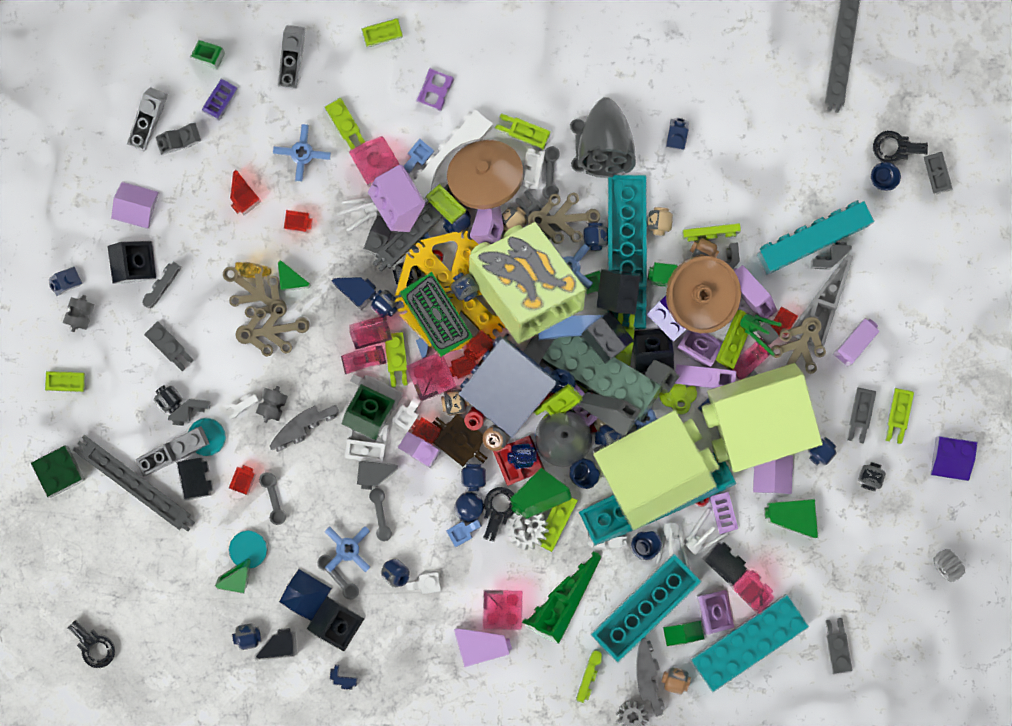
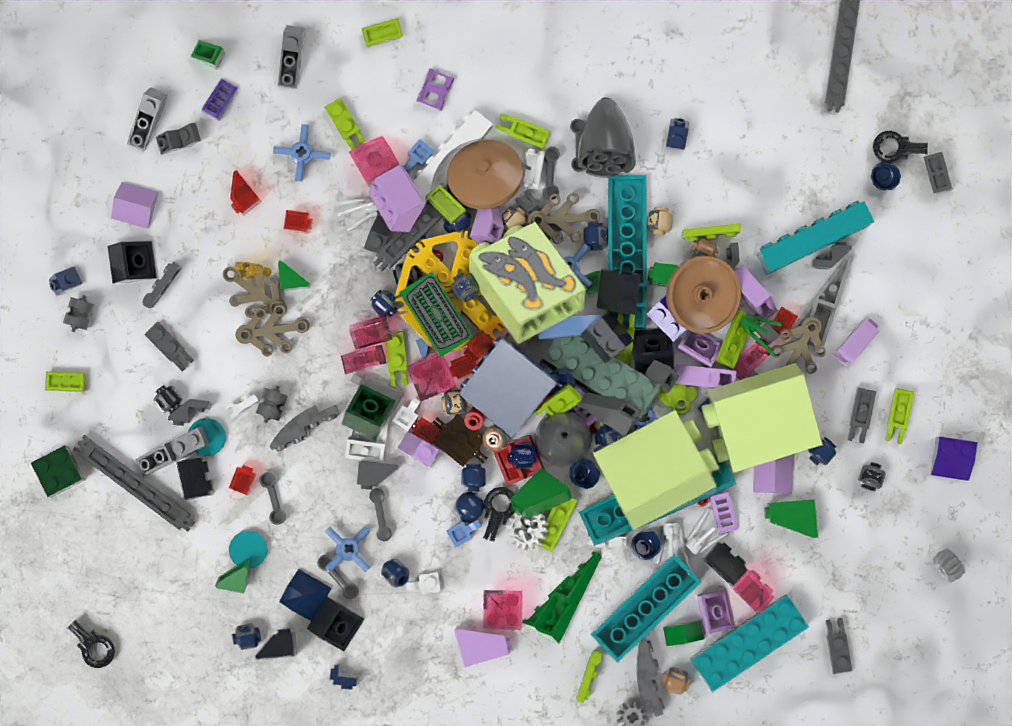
dark blue slope [332,277,376,311] -> none

